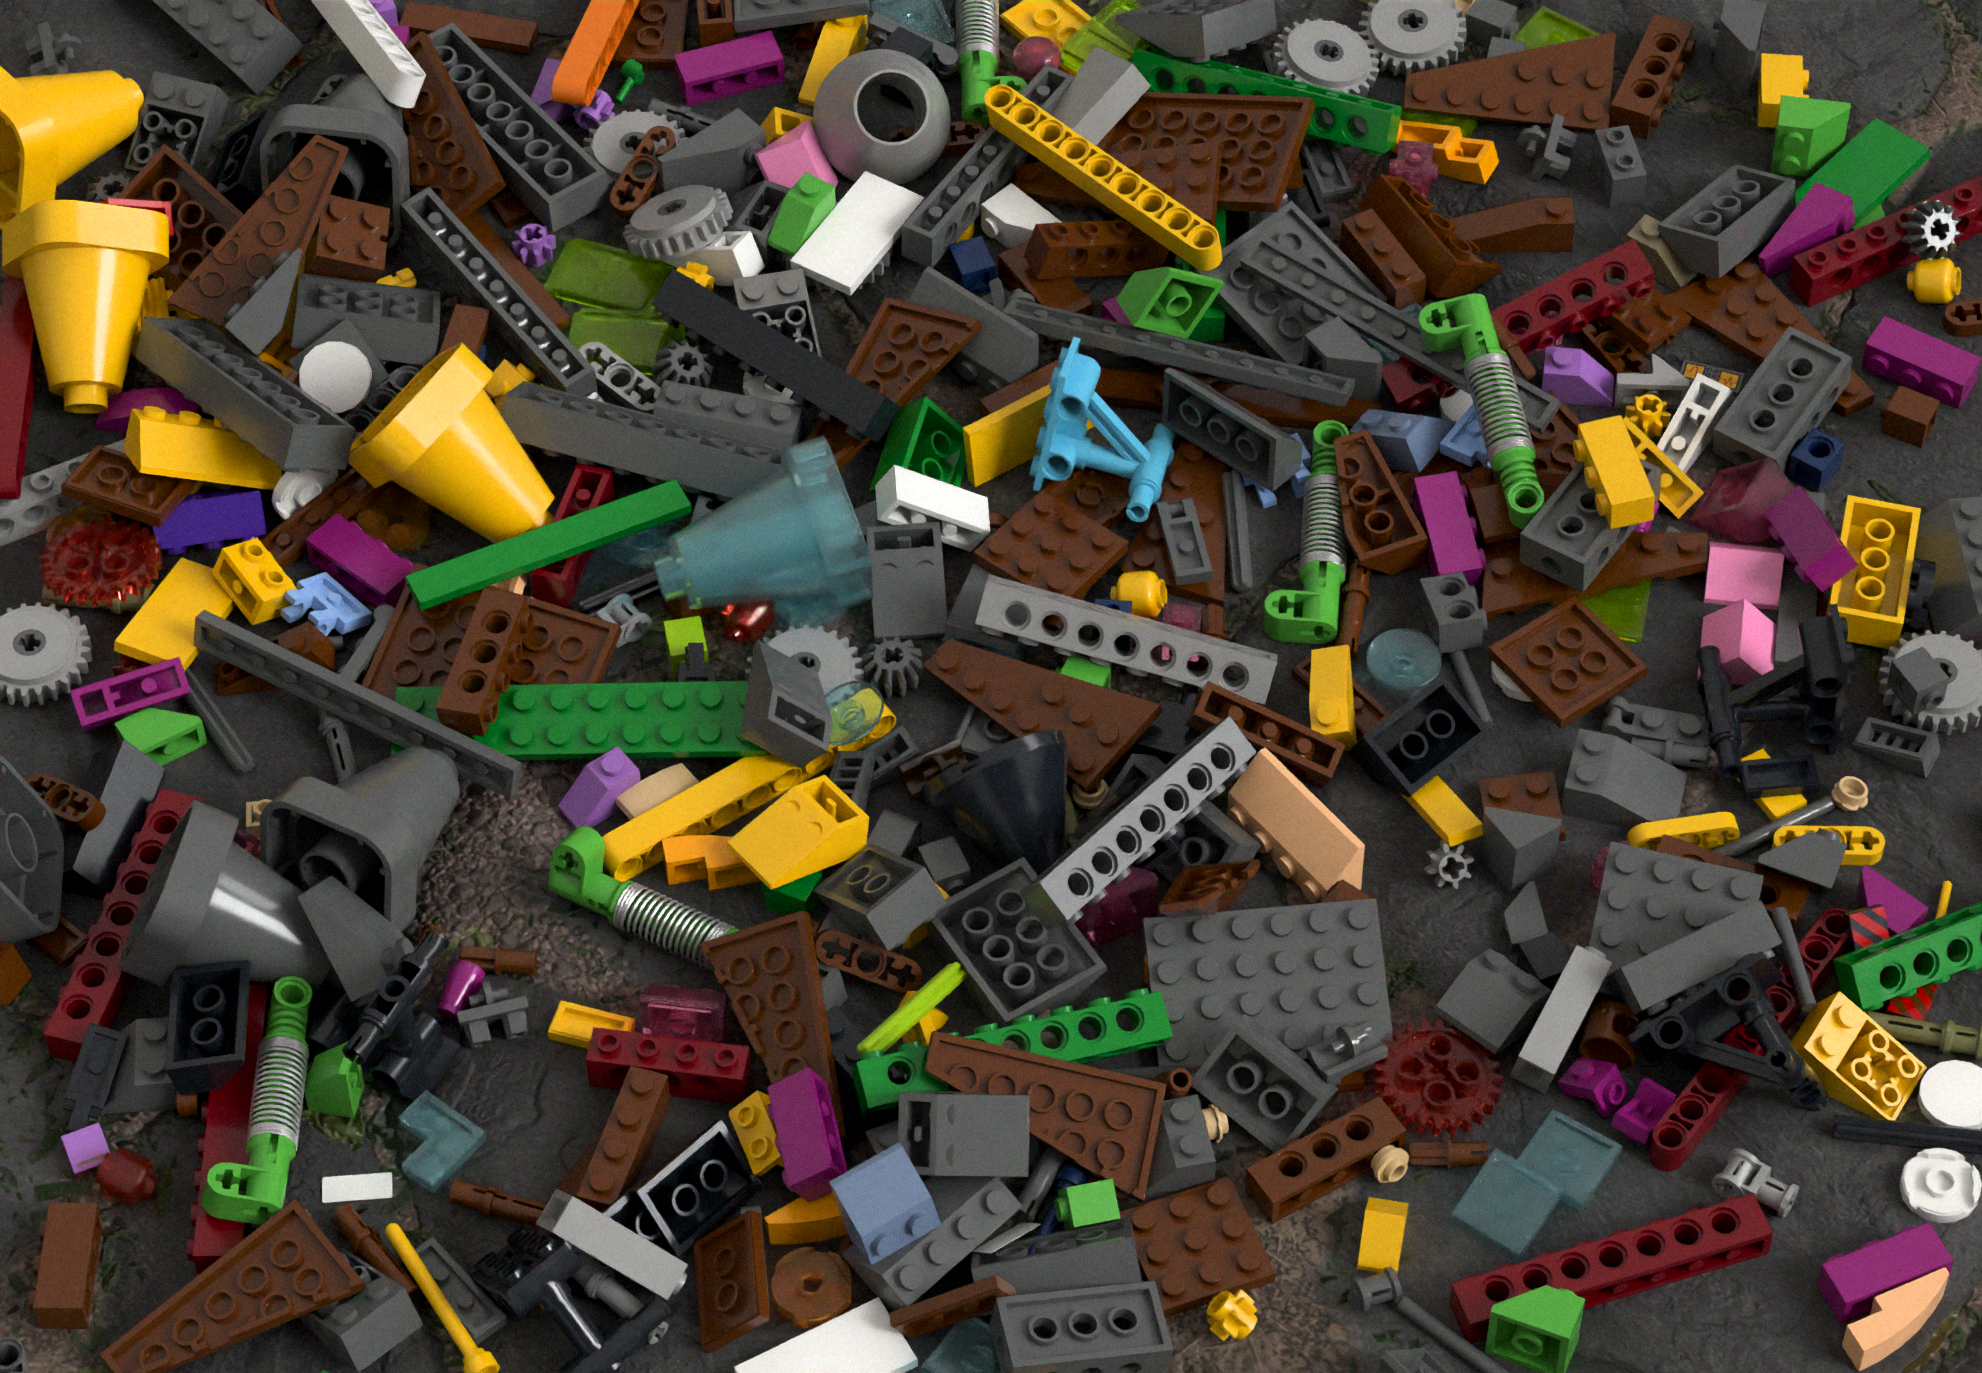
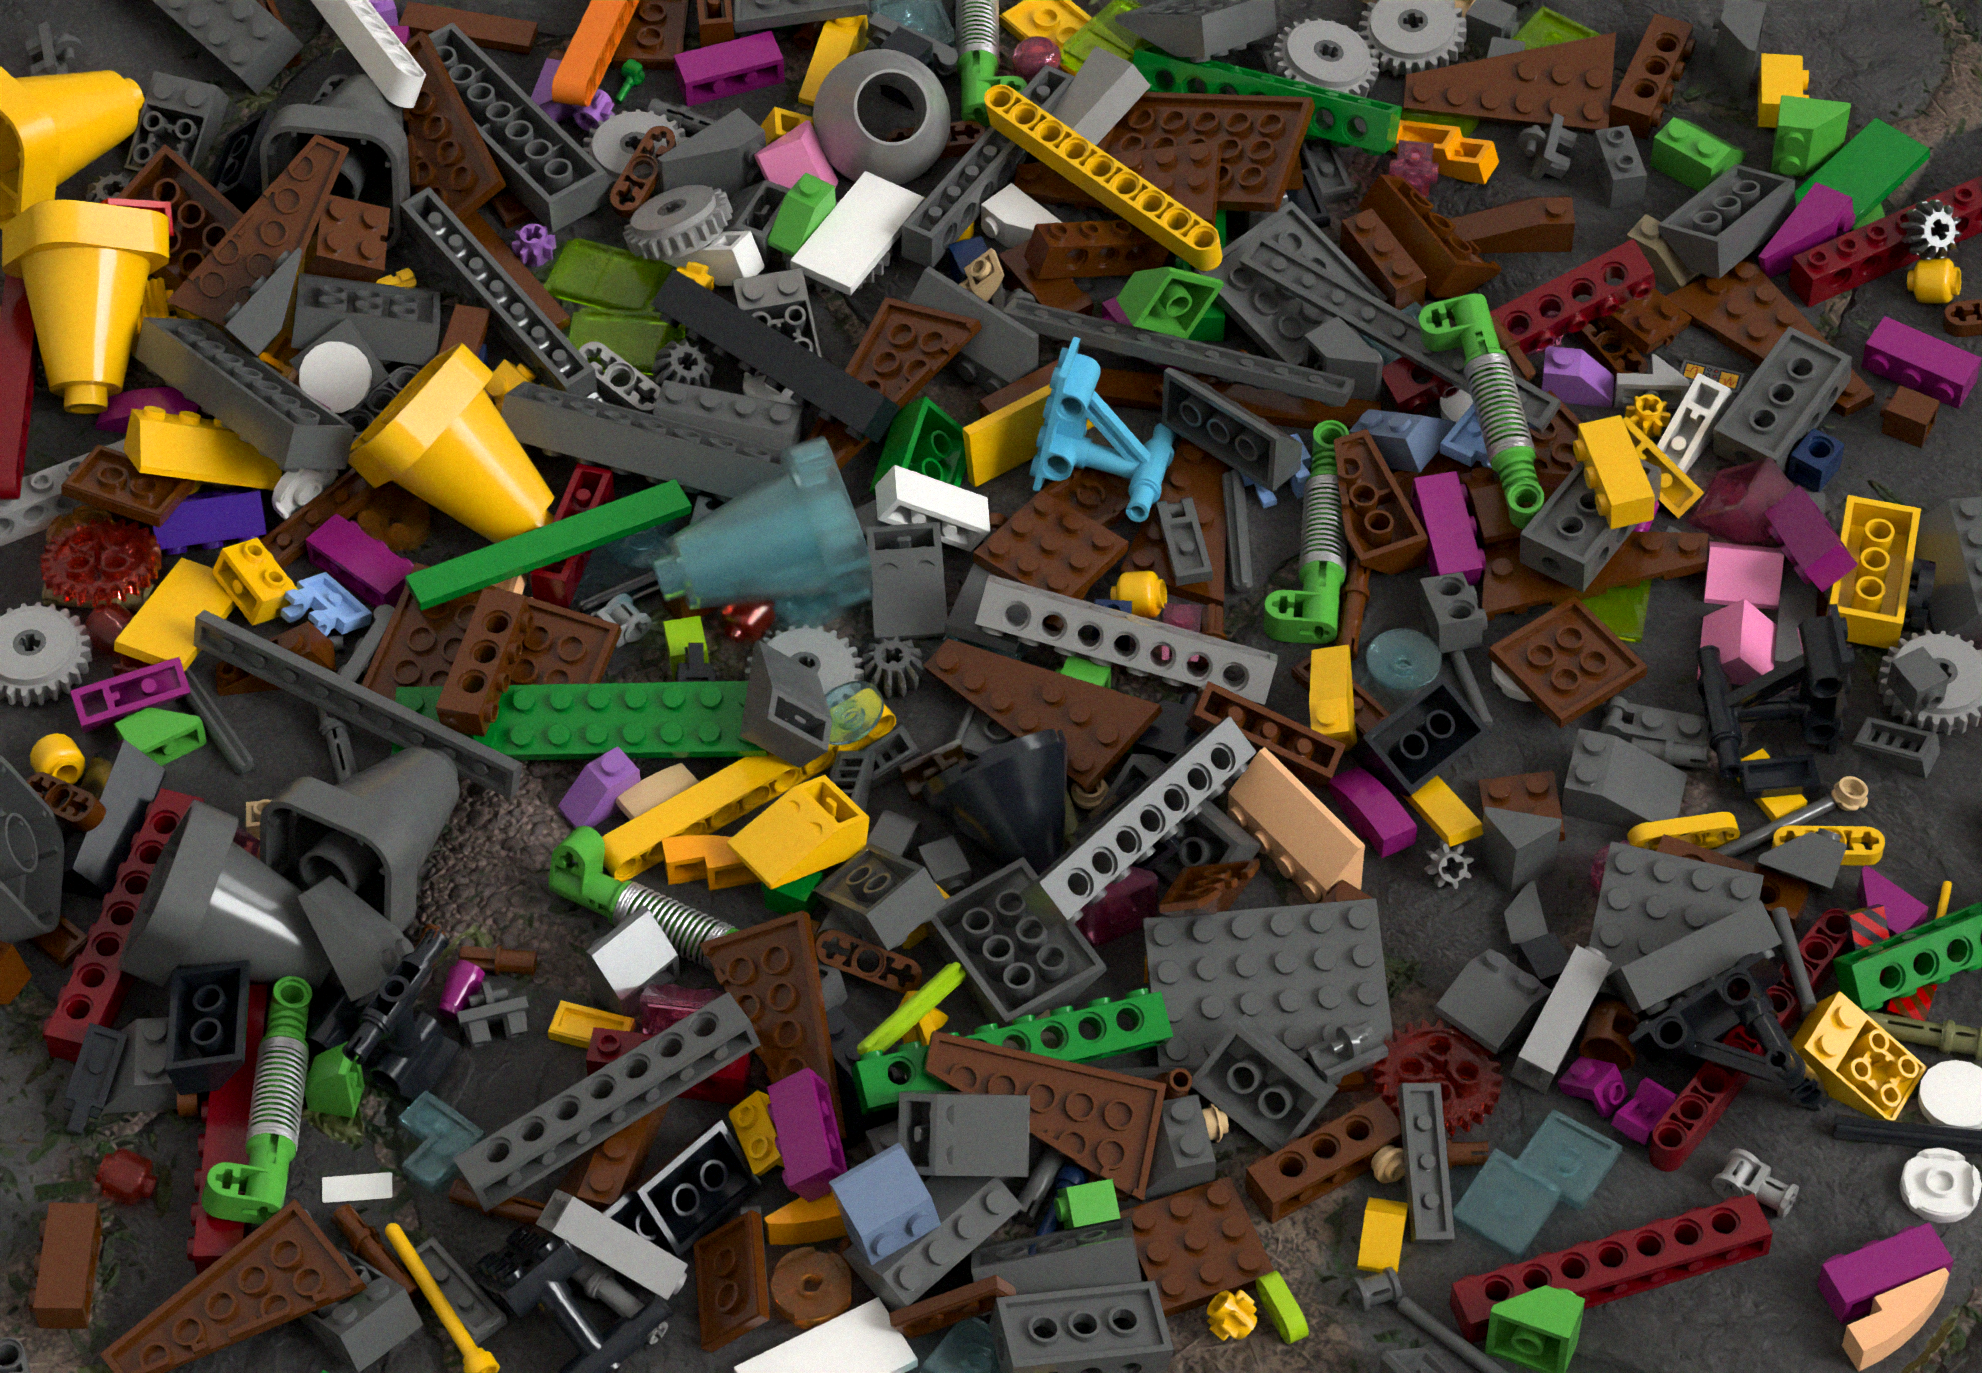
medium lavender tile [60,1122,113,1174] -> none
white sticker [972,1222,1041,1254] -> none
none -> yellow head [30,733,86,785]
none -> clear red head [85,602,135,657]
none -> dark grey brick [453,992,761,1212]
none -> slope [586,905,680,1017]
none -> tan slope [959,248,1004,302]
none -> lime beam [1255,1271,1309,1344]
none -> magenta slope [1325,766,1417,858]
none -> dark grey plate [1397,1083,1455,1243]
none -> bright green slope [1650,117,1747,192]

